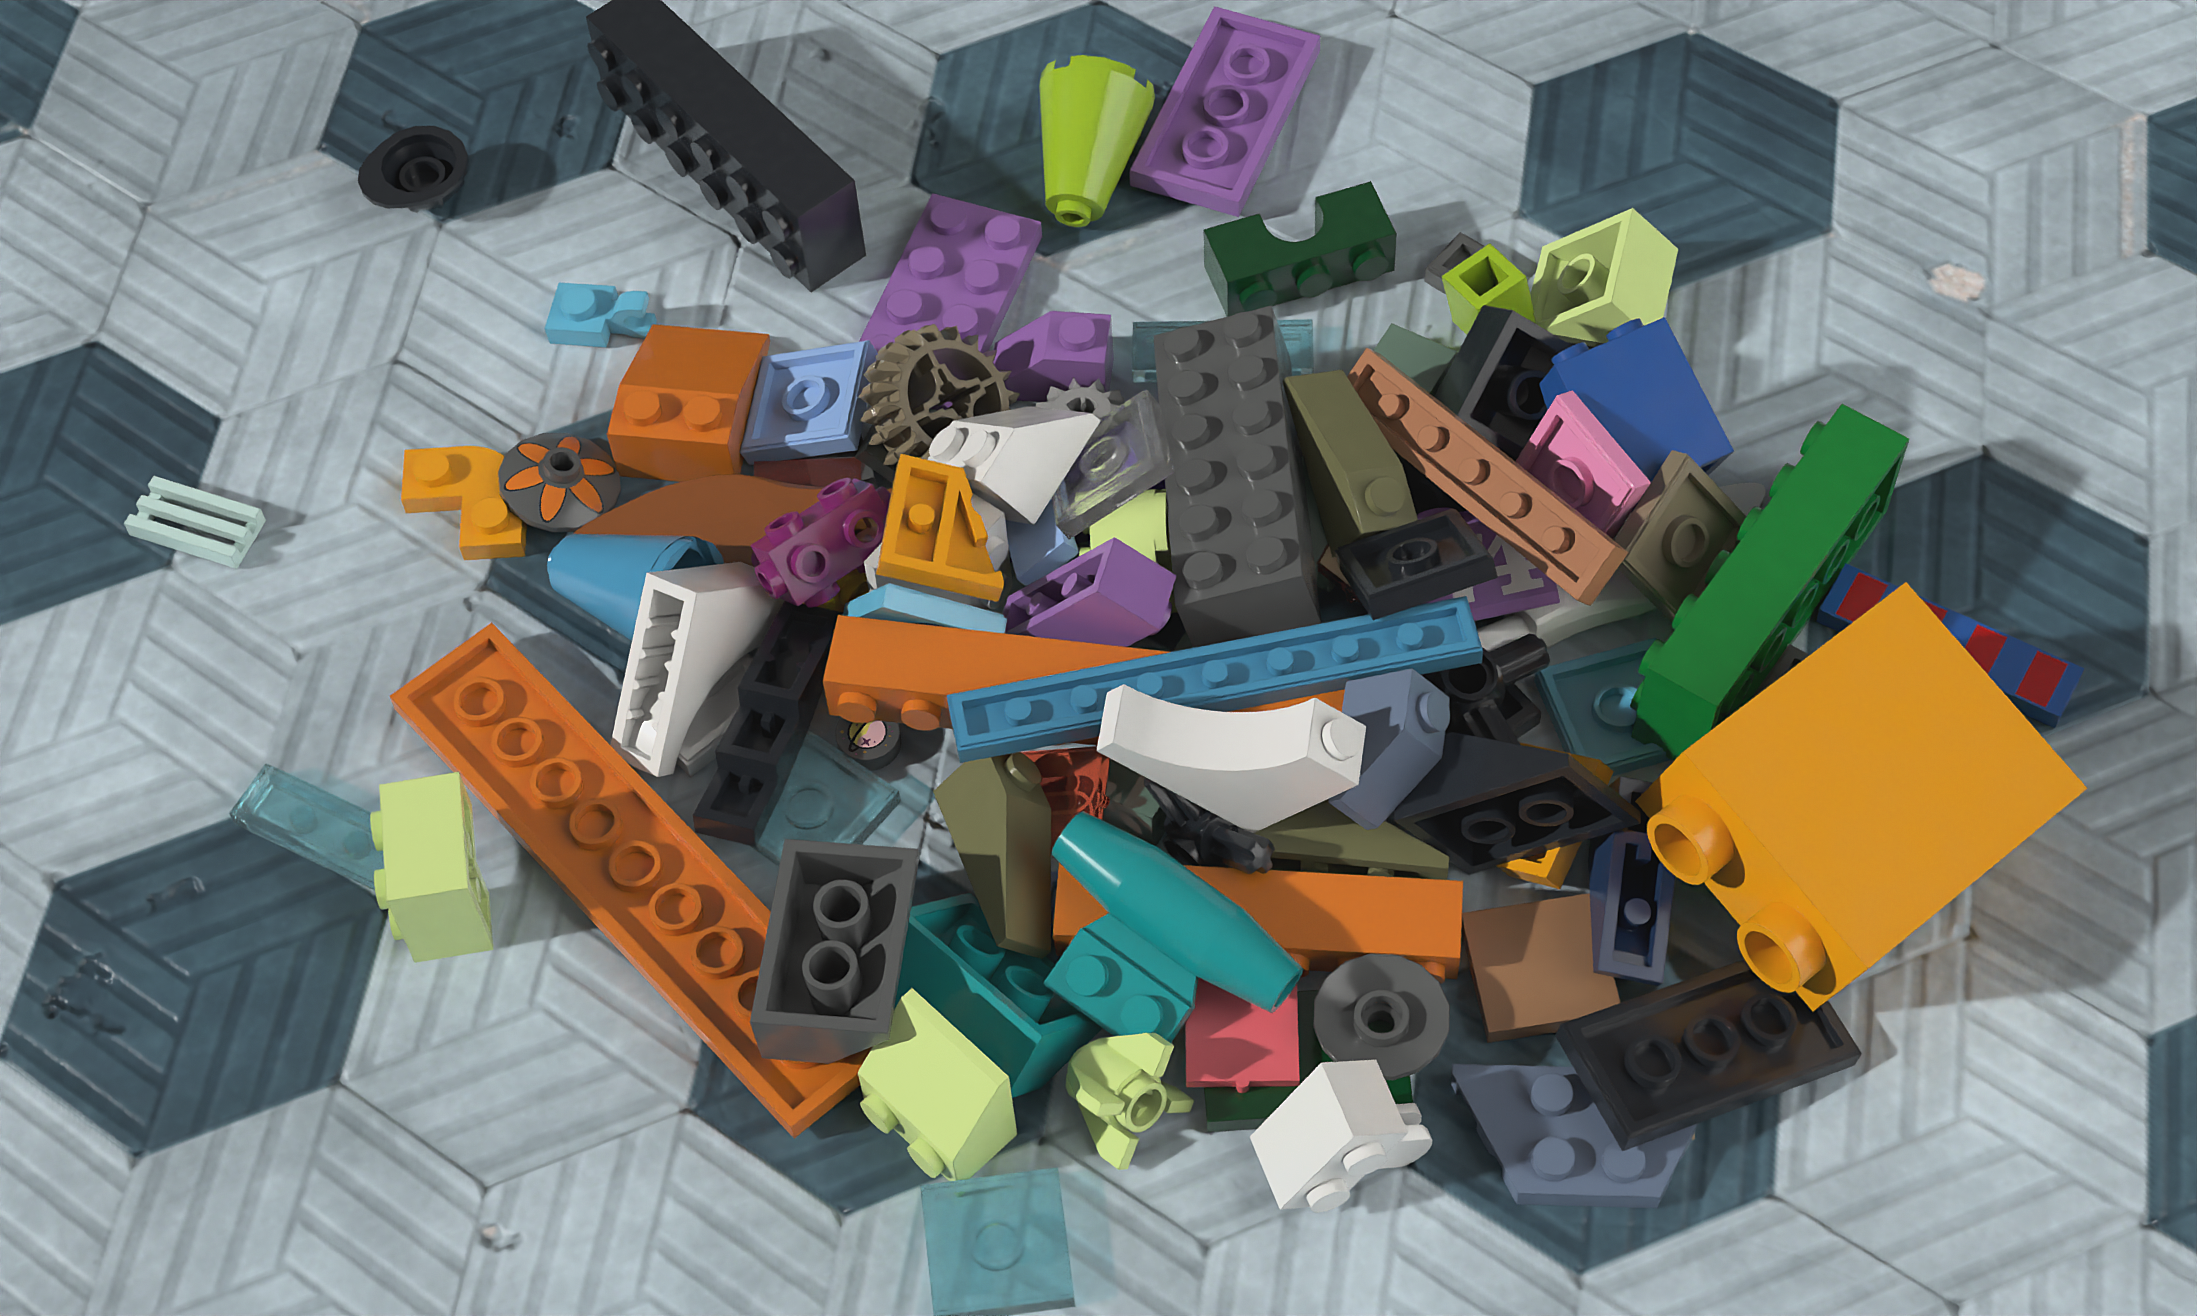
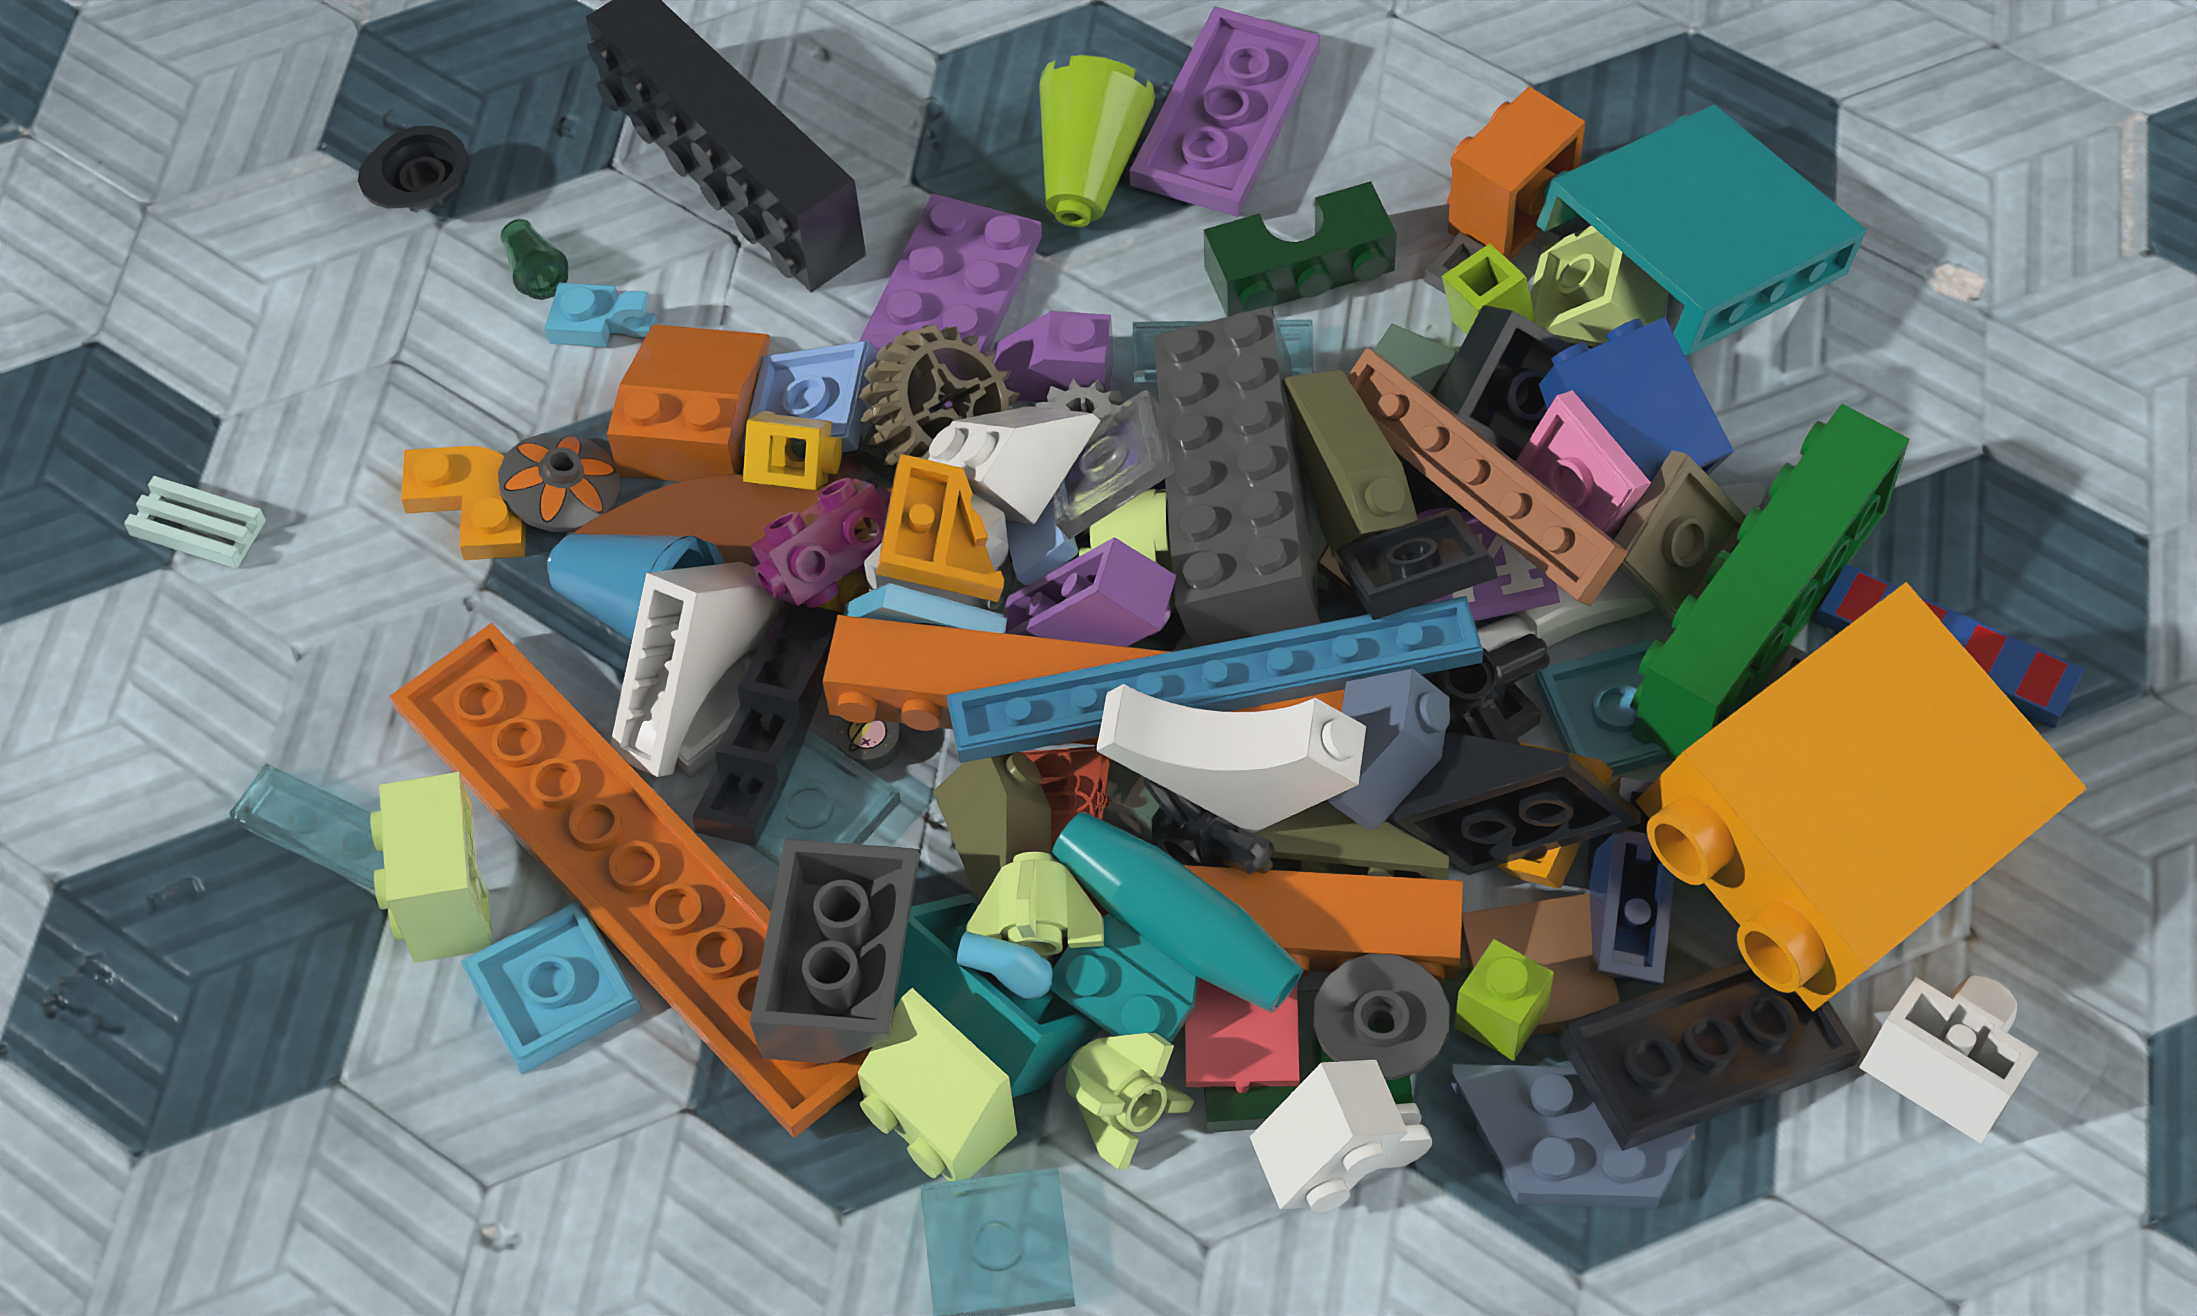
none -> medium azure tile [461,901,642,1074]
none -> clear green cone [500,219,568,300]
none -> yellow brick [743,411,842,490]
none -> medium azure arm [957,931,1053,999]
none -> yellowish green brick [966,852,1104,969]
none -> orange brick [1447,86,1586,261]
none -> lime brick [1455,939,1554,1061]
none -> teal panel [1536,104,1867,356]
none -> white brick [1859,975,2039,1144]

